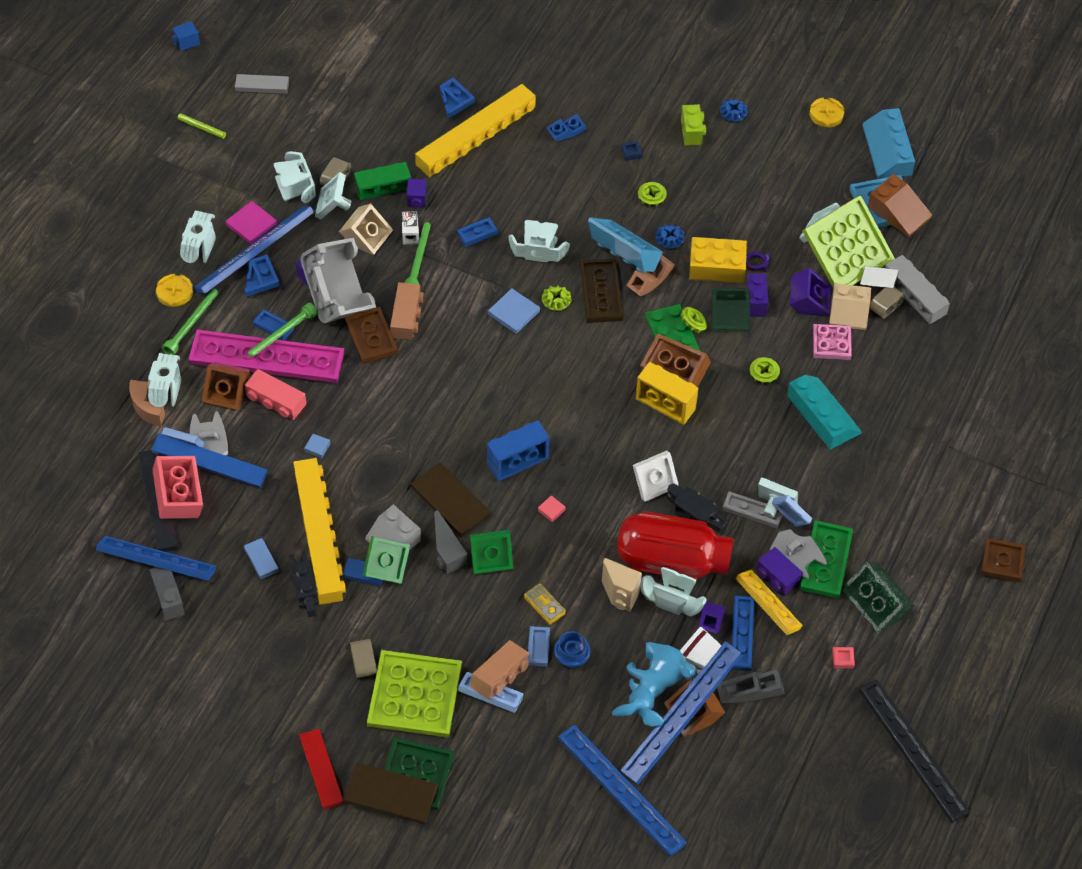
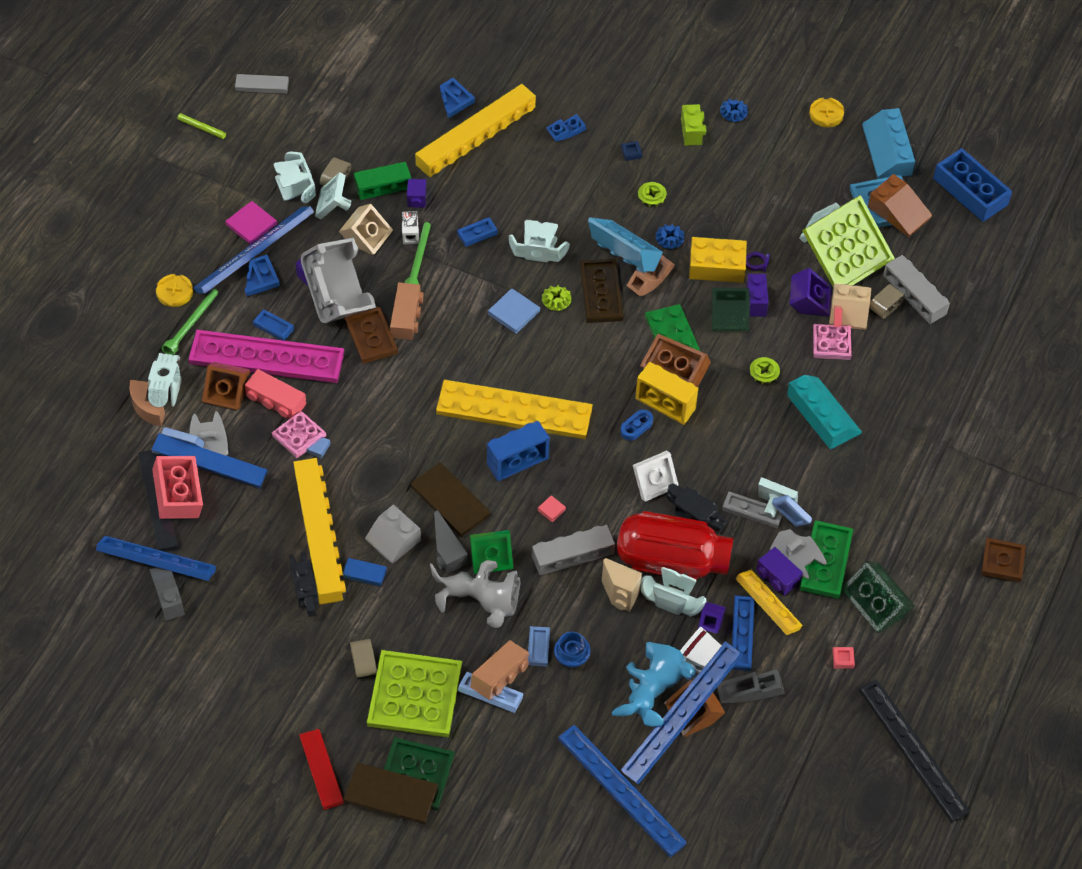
blue brick [172,21,200,51] -> none
light aqua piece [180,211,216,263] -> none
medium blue tile [244,538,279,580] -> none
bright green piece [248,303,318,357] -> none
tile [363,536,410,584] -> none
tile [524,584,565,625] -> none
lime gear [680,307,707,333] -> none
white sticker [860,266,898,288] -> none
none -> bright pink tile [272,411,326,458]
none -> light grey animal [430,560,520,628]
none -> yellow plate [436,380,593,439]
none -> light grey brick [532,525,615,576]
none -> blue plate [620,409,653,441]
none -> coral tile [833,306,842,327]
none -> blue brick [933,148,1012,222]

